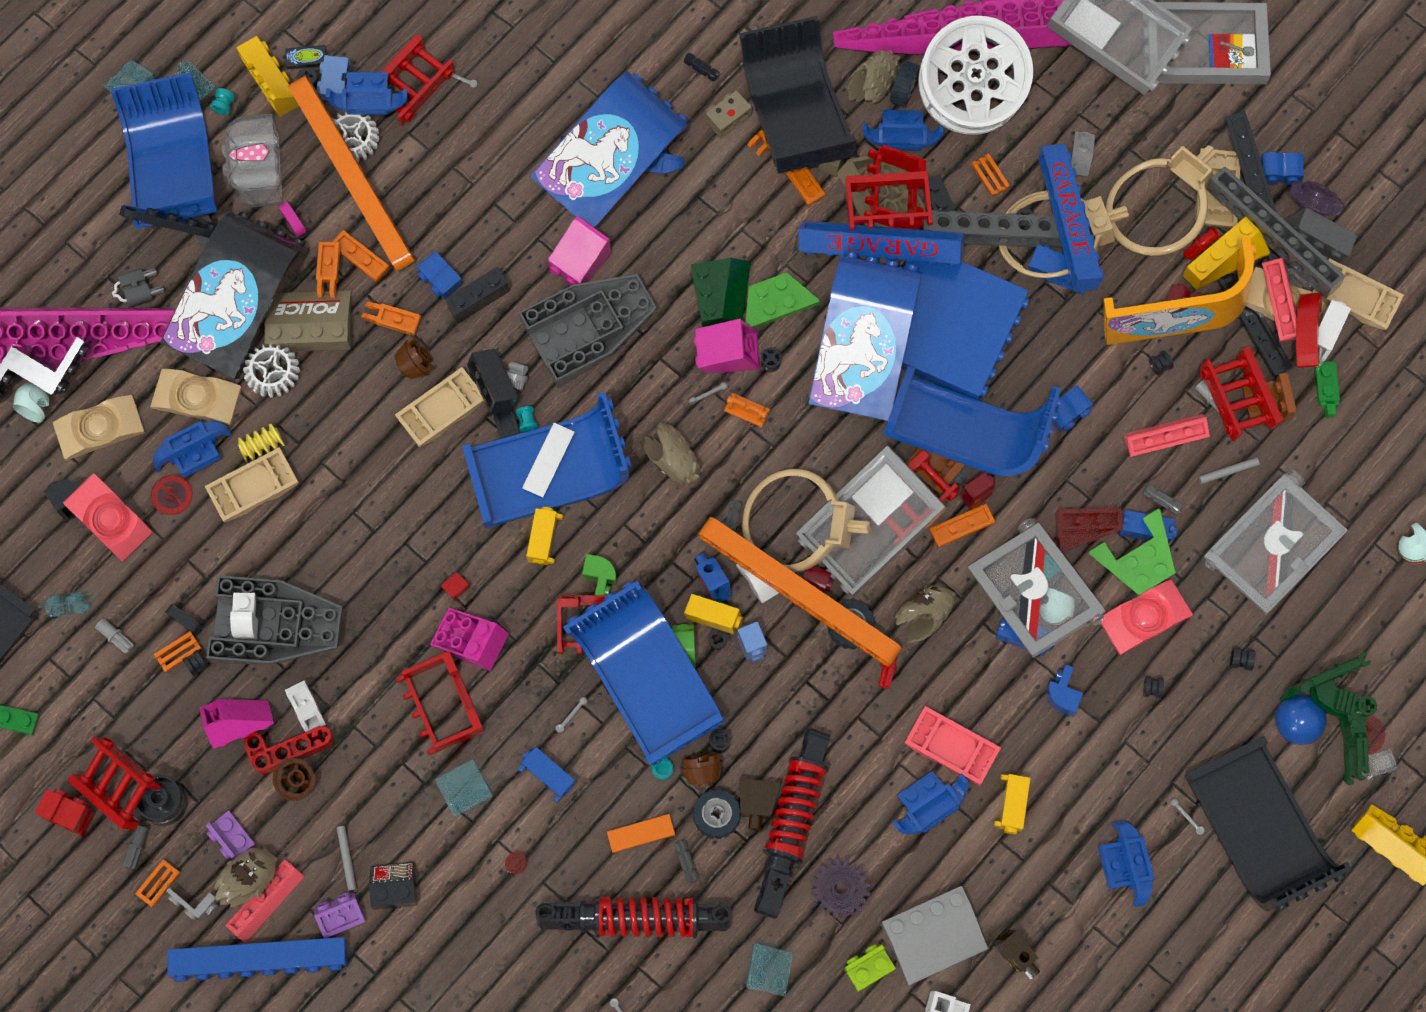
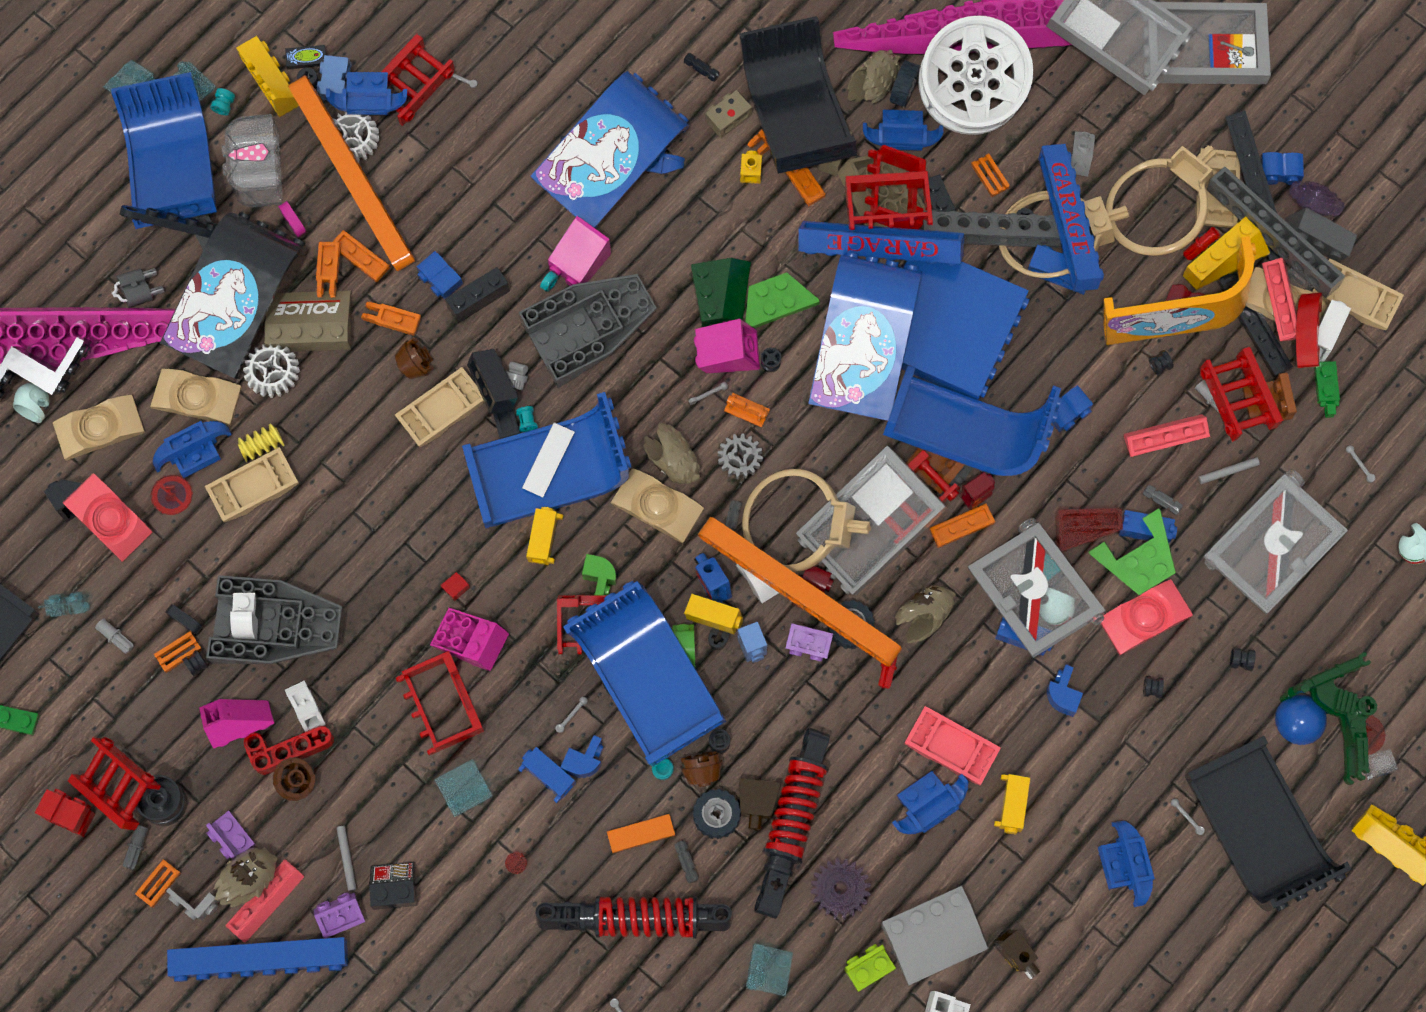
none -> teal tile [540,271,558,292]
none -> blue brick [560,735,604,778]
none -> tan slope [611,468,704,544]
none -> light grey gear [718,433,763,479]
none -> yellow brick [740,151,762,184]
none -> medium lavender bracket [786,624,833,662]
none -> light grey hinge [1346,445,1375,483]

